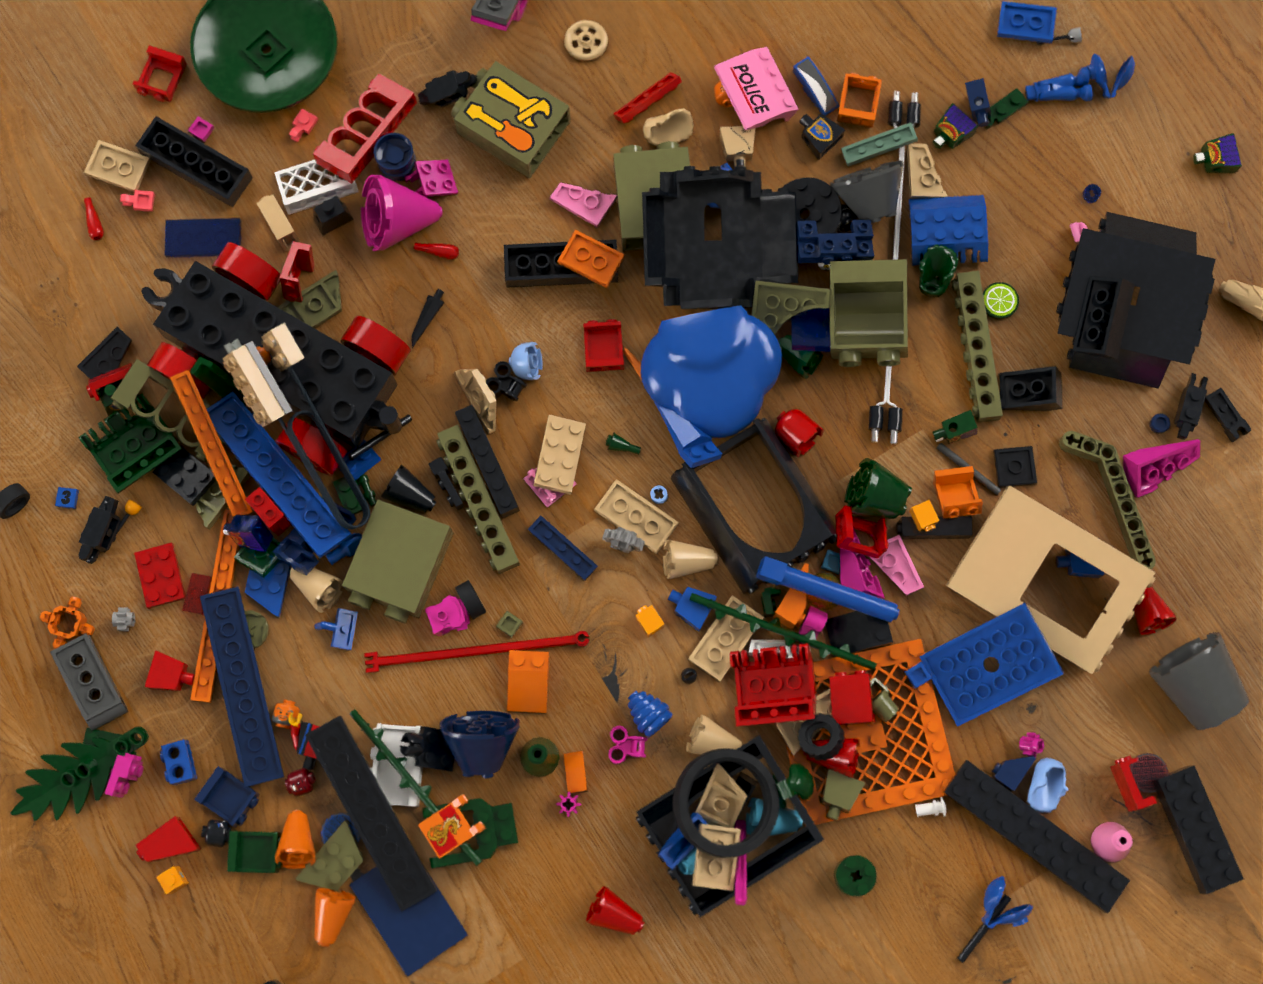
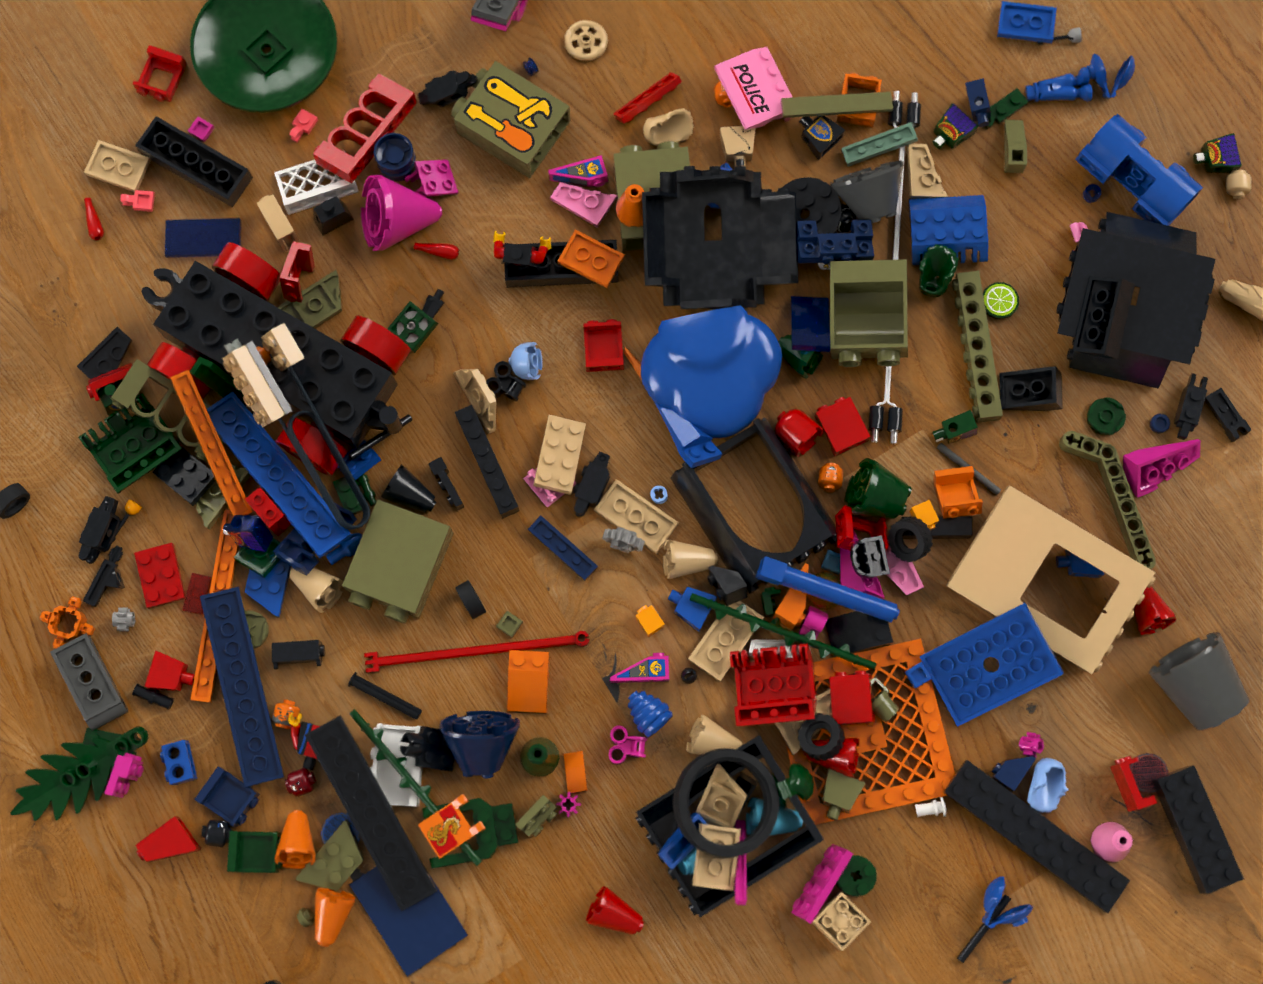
blue tile [55,487,79,509] -> none
light orange brick [157,866,189,894] -> none
plate [314,608,358,650] -> none
dark pink piece [425,595,470,636] -> none
olive brick [436,424,520,574] -> none
dark green cone [605,432,641,455] -> none
olive plate [752,281,832,334] -> none
slope [793,56,839,116] -> none
black tile [993,446,1037,488] -> none
none -> black piece [83,546,125,607]
none -> black pin [132,684,174,710]
none -> black brick [272,640,325,669]
none -> olive plate [297,908,315,927]
none -> black axle [348,672,422,720]
none -> dark green piece [387,301,438,353]
none -> torso [493,231,551,268]
none -> olive plate [515,795,558,838]
none -> clear blue bush [522,57,539,76]
none -> slope [548,155,608,187]
none -> black hinge [573,451,610,517]
none -> slope [610,653,669,683]
none -> orange cone [616,184,645,227]
none -> black slope [707,566,748,606]
none -> olive tile [781,92,893,118]
none -> dark pink plate [791,844,853,924]
none -> tan brick [812,892,871,951]
none -> red panel [814,397,871,457]
none -> orange head [818,463,844,493]
none -> black slope [850,535,890,578]
none -> black tyre [888,517,933,562]
none -> olive slope [1004,120,1027,173]
none -> blue cylinder [1075,114,1203,226]
none -> dark green tile [1087,397,1126,435]
none -> tan head [1226,170,1251,199]

